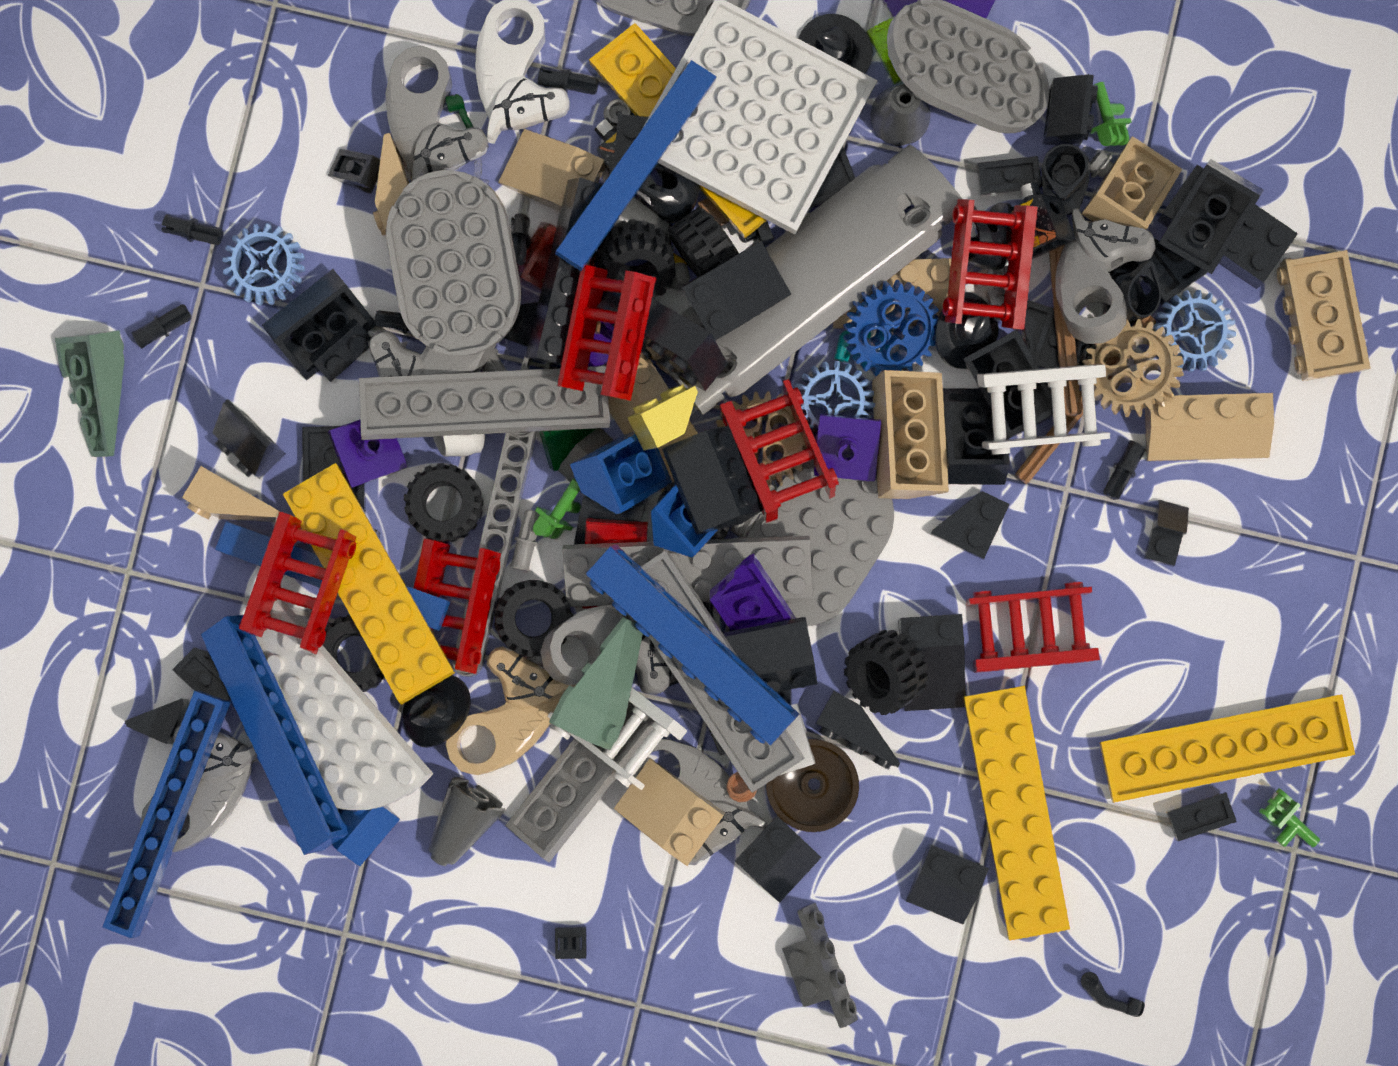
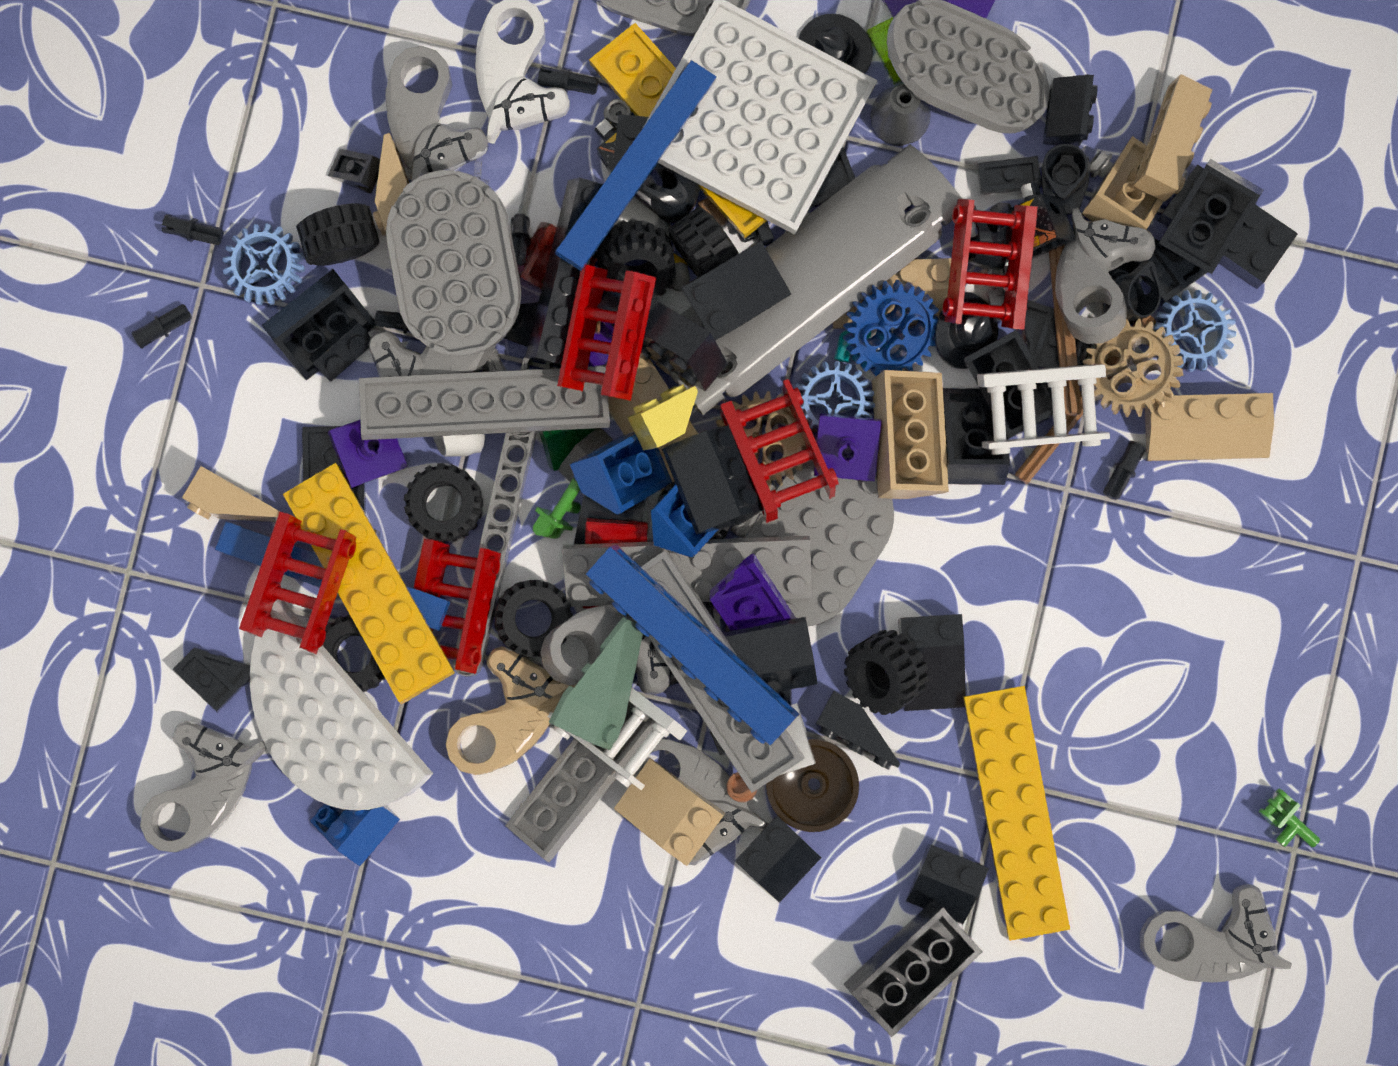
sand green wedge [55,330,124,457] -> none
blue brick [102,691,231,939] -> none
black slope [125,698,189,744] -> none
blue brick [201,615,348,855] -> none
black slope [212,399,286,479] -> none
black hat [402,675,471,748] -> none
dark grey cone [428,777,505,866] -> none
dark green hand [446,94,474,129] -> none
tan slope [498,129,606,212] -> none
light grey axle [510,510,540,572] -> none
black tile [555,927,587,959] -> none
dark grey bracket [782,903,858,1028] -> none
black wing [930,491,1010,560] -> none
red fence [966,582,1100,673] -> none
black piece [1081,972,1145,1017] -> none
bright green arm [1091,82,1132,146] -> none
yellow plate [1099,694,1355,803] -> none
black slope [1144,500,1189,567] -> none
black plate [1166,792,1237,841] -> none
tan bracket [1277,250,1371,382] -> none
none -> black tyre [296,203,380,266]
none -> black brick [843,899,983,1037]
none -> tan brick [1133,74,1213,202]
none -> light grey animal [1140,884,1292,982]

